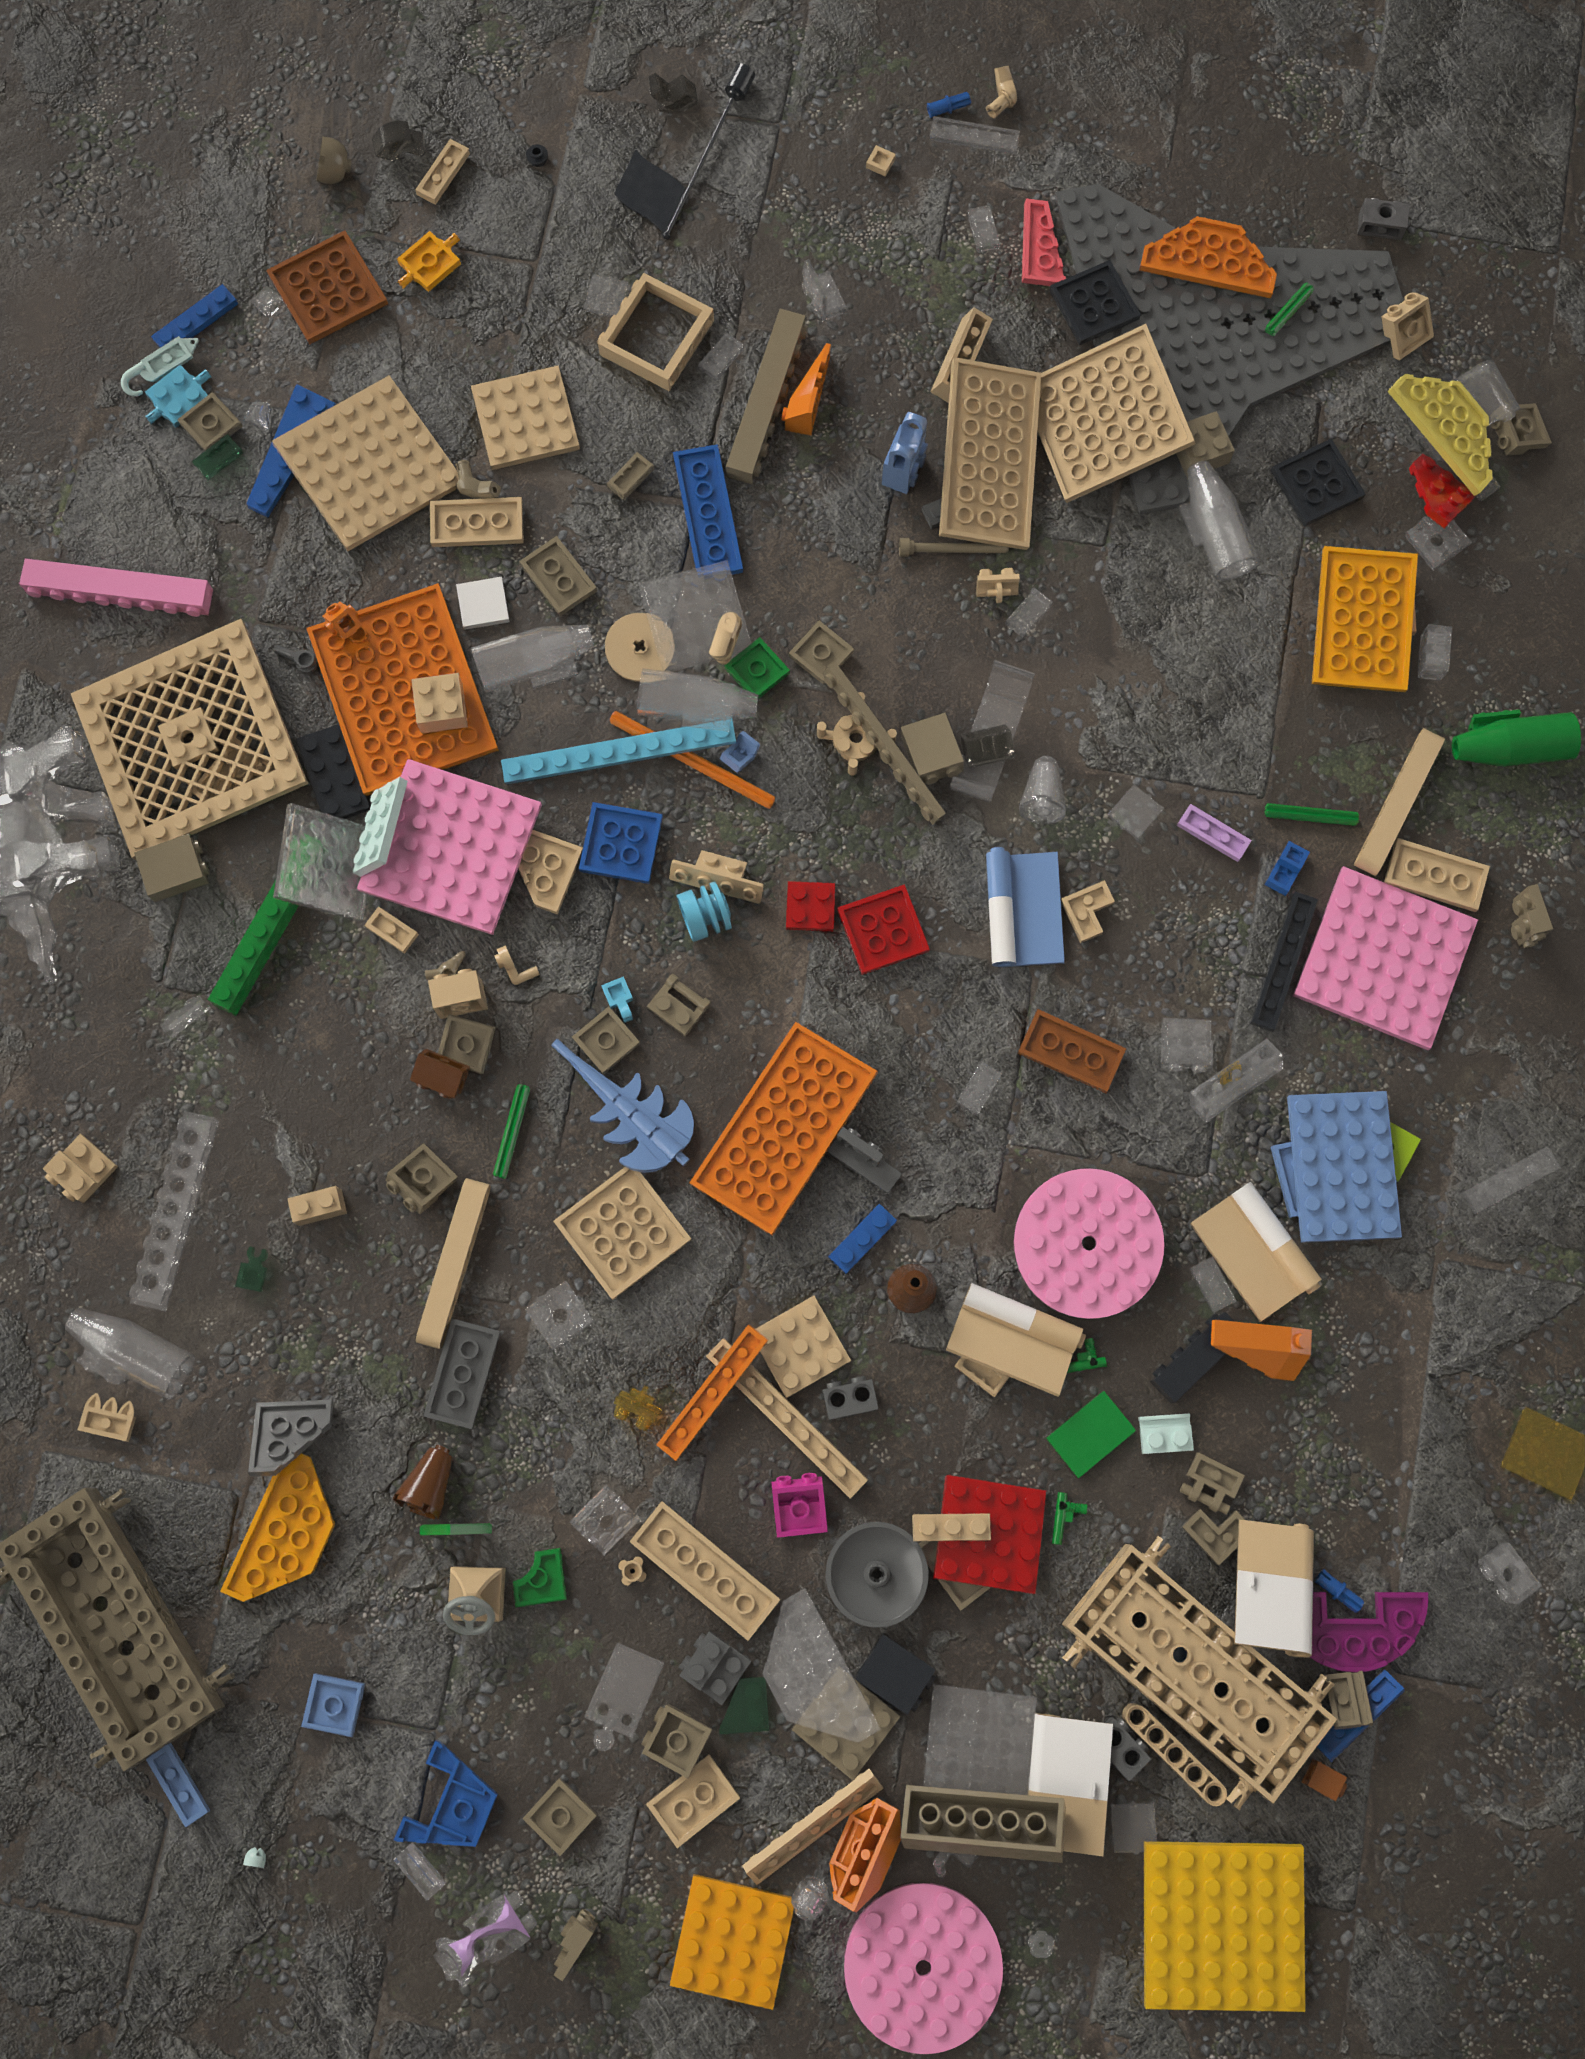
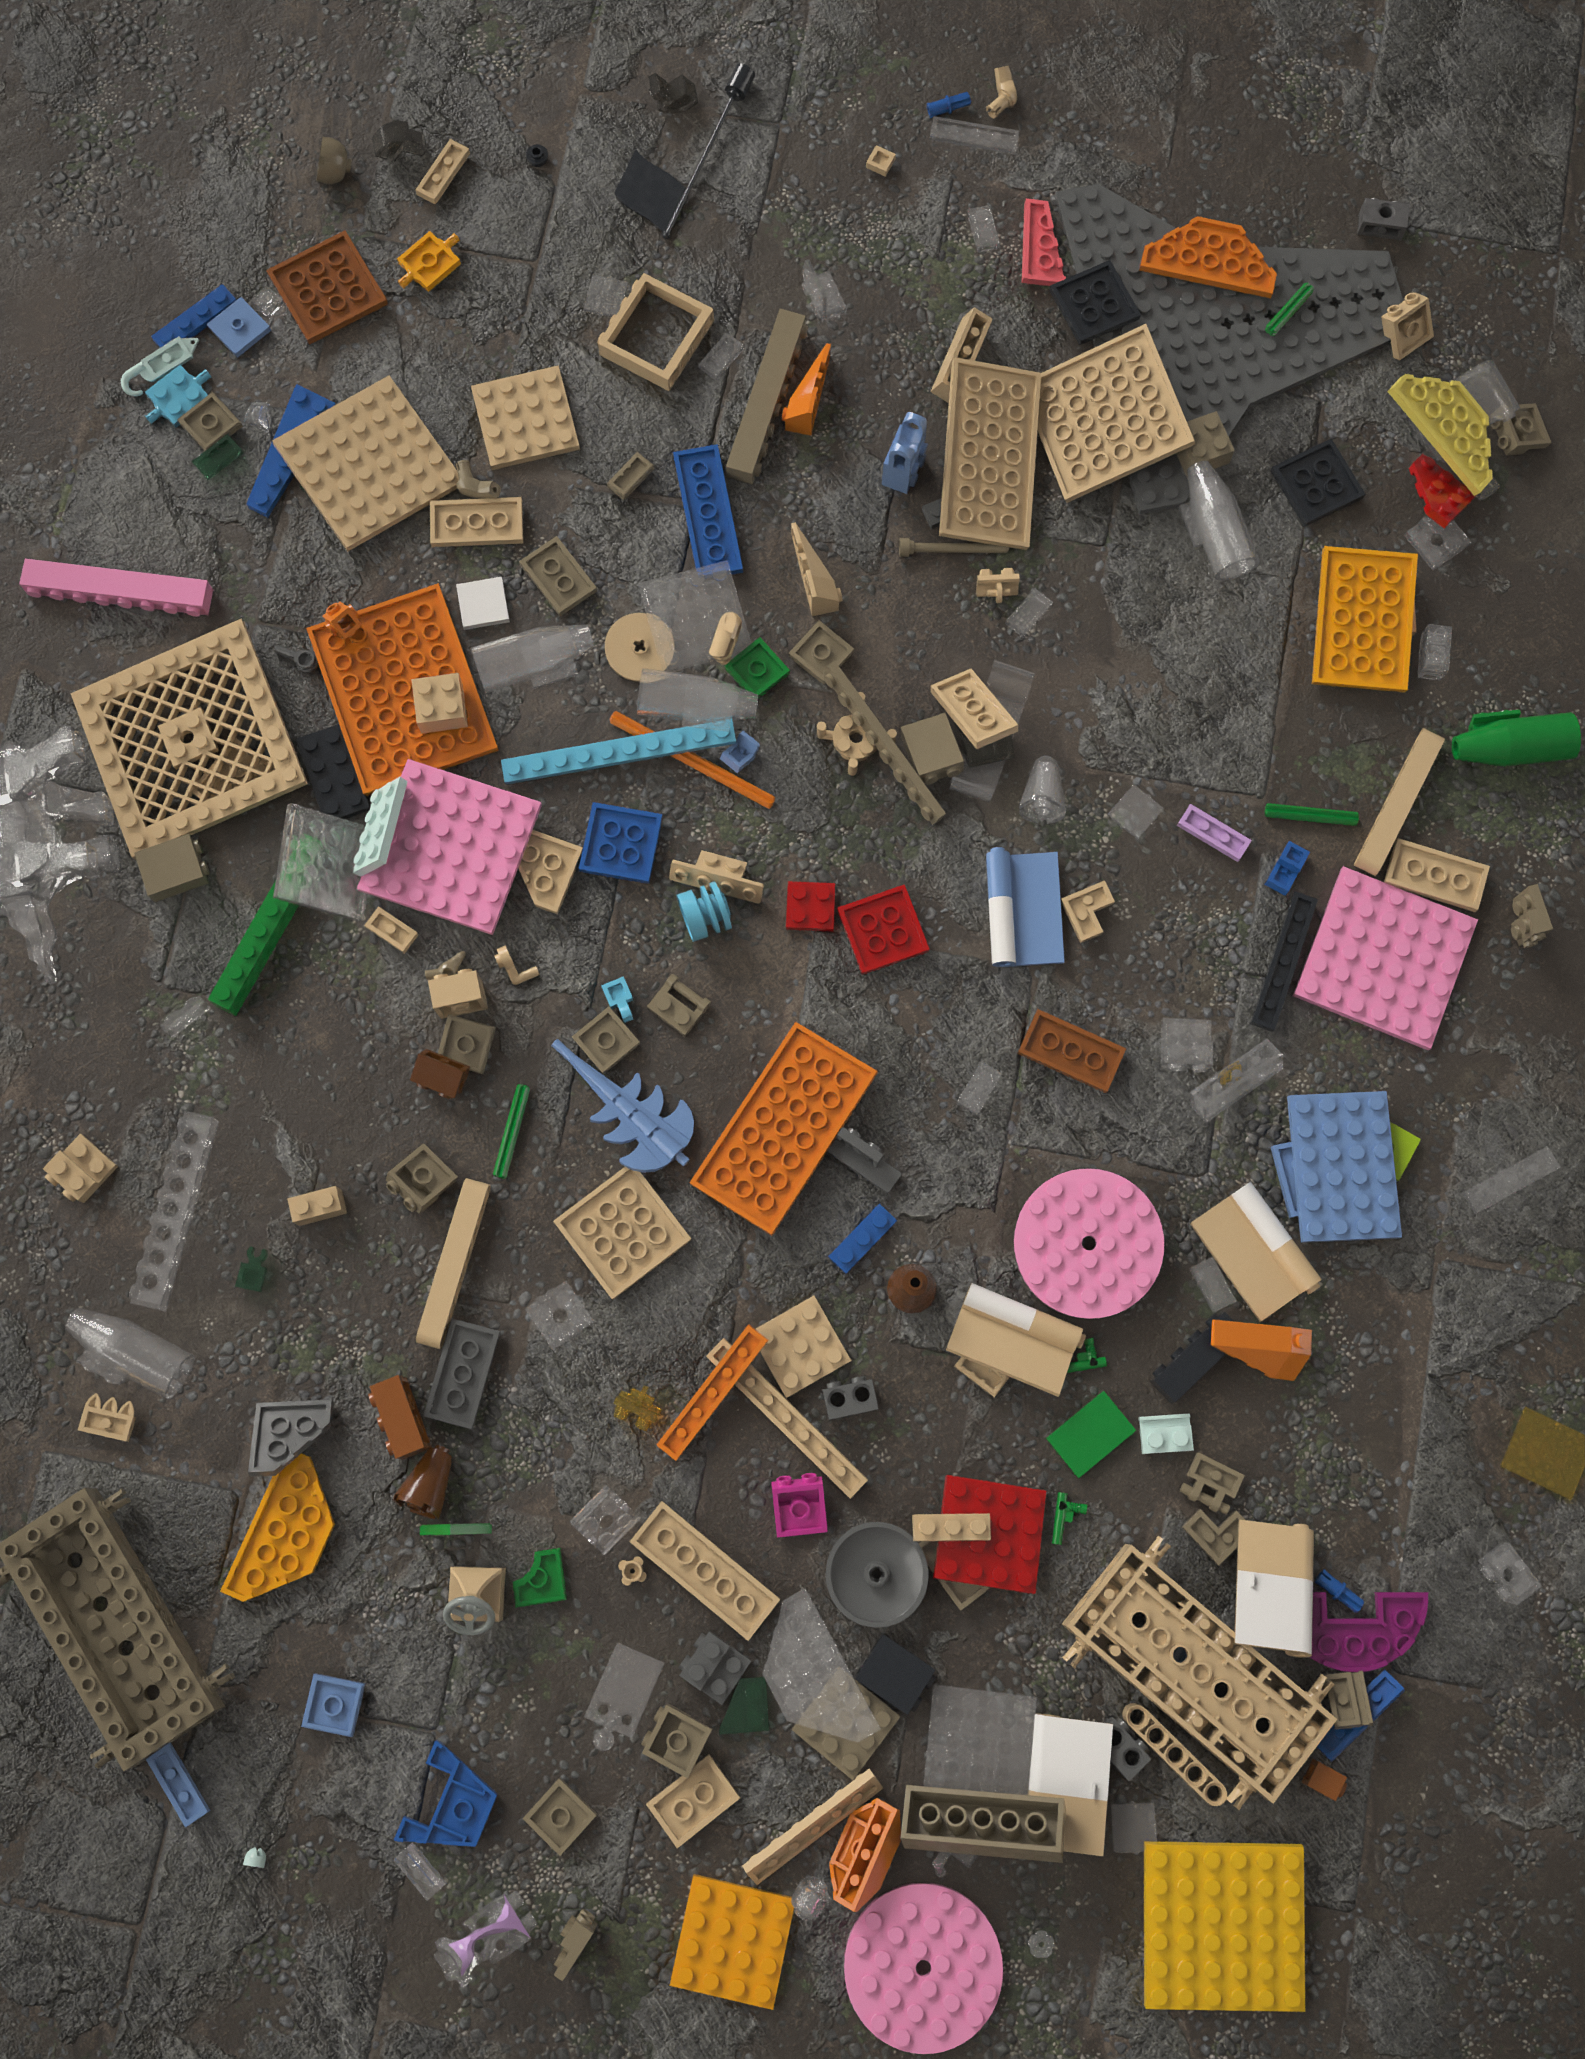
none -> medium blue plate [207,297,271,358]
none -> dark orange brick [368,1375,432,1460]
none -> tan wedge [791,522,842,616]
none -> tan plate [931,669,1018,749]

